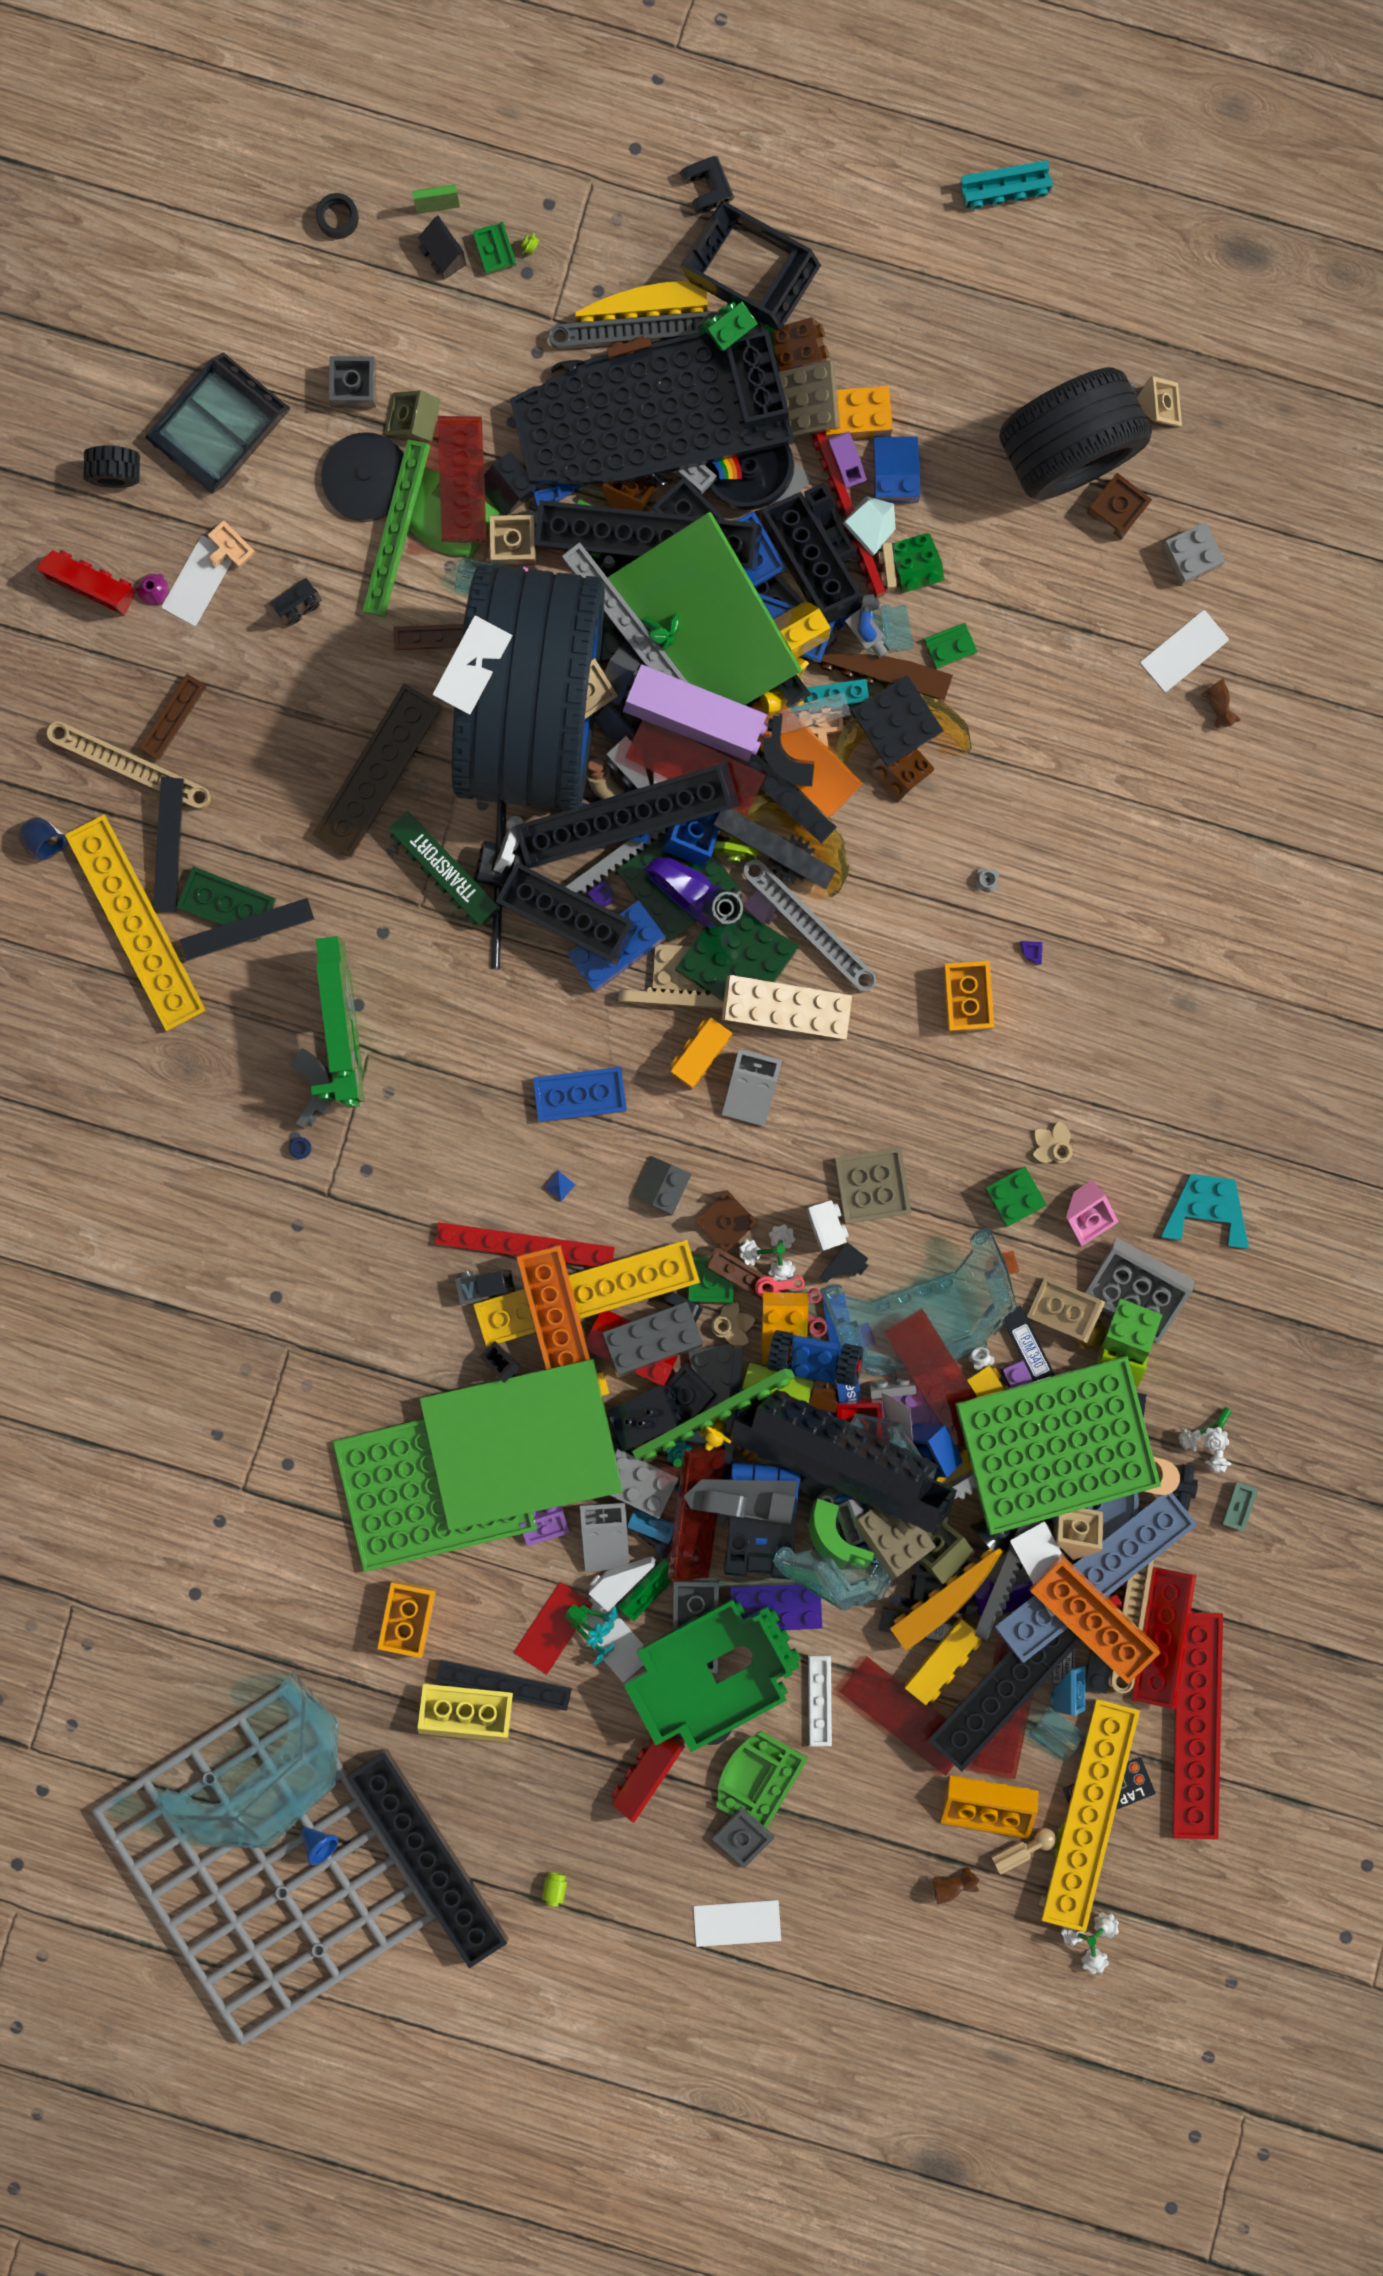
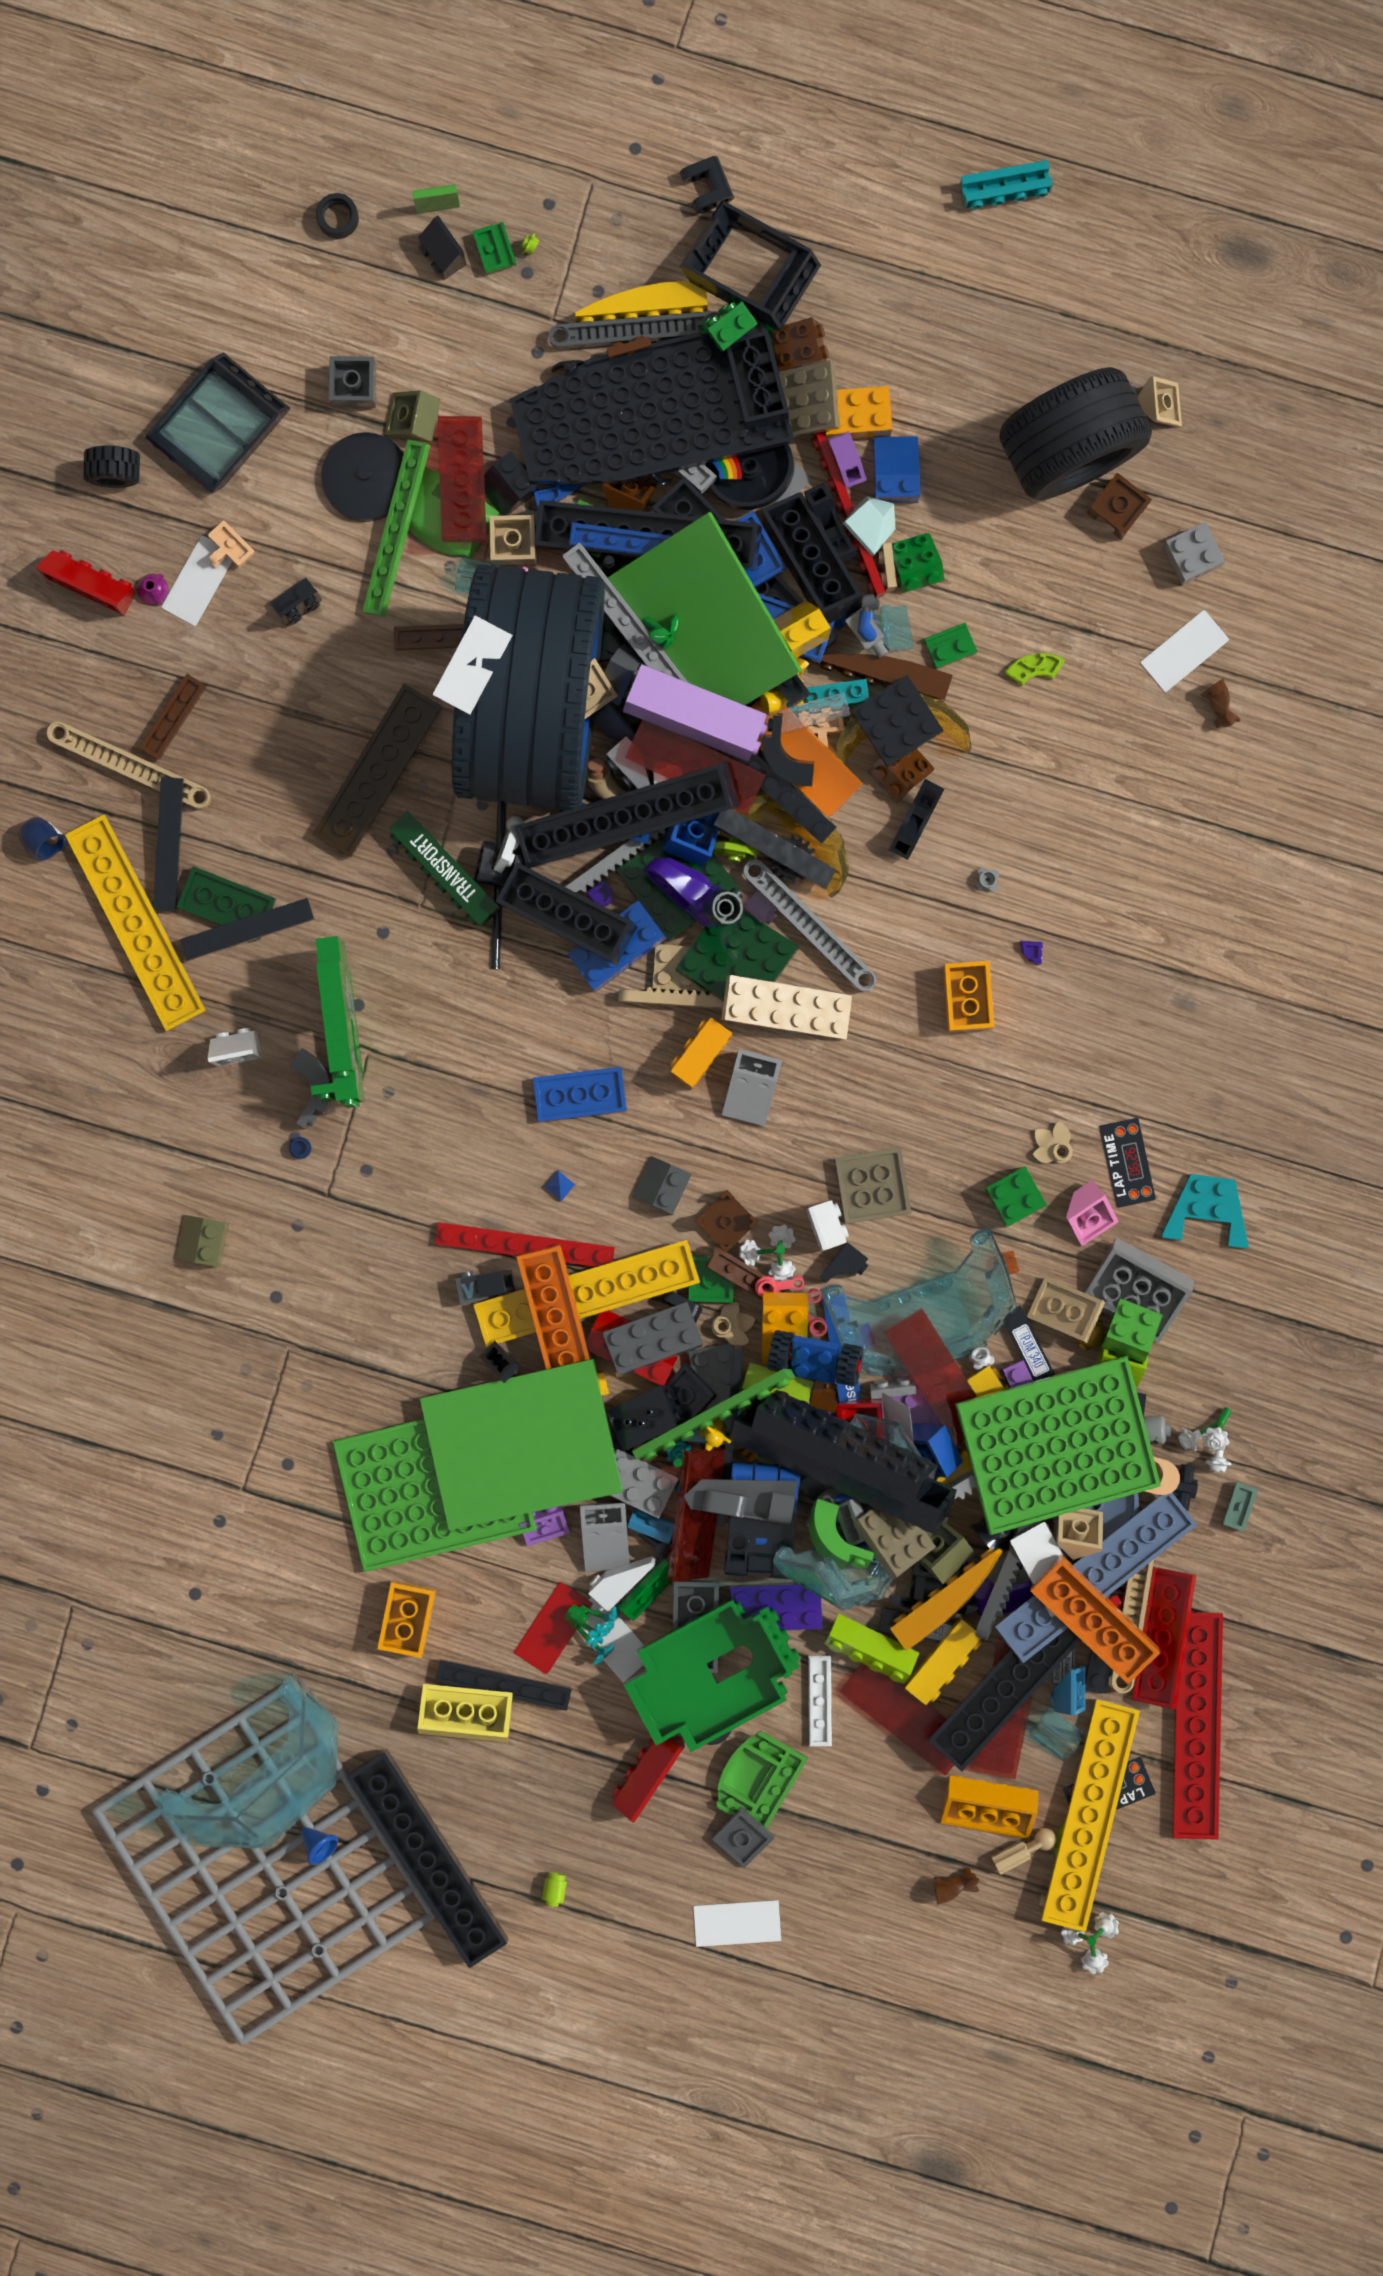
none -> olive slope [176,1215,229,1267]
none -> white slope [208,1028,262,1067]
none -> blue tile [569,522,671,555]
none -> lime brick [823,1613,919,1683]
none -> black arch [889,779,944,860]
none -> lime tile [1004,653,1065,686]
none -> black sticker [1100,1118,1156,1208]
none -> light grey head [1144,1415,1171,1445]

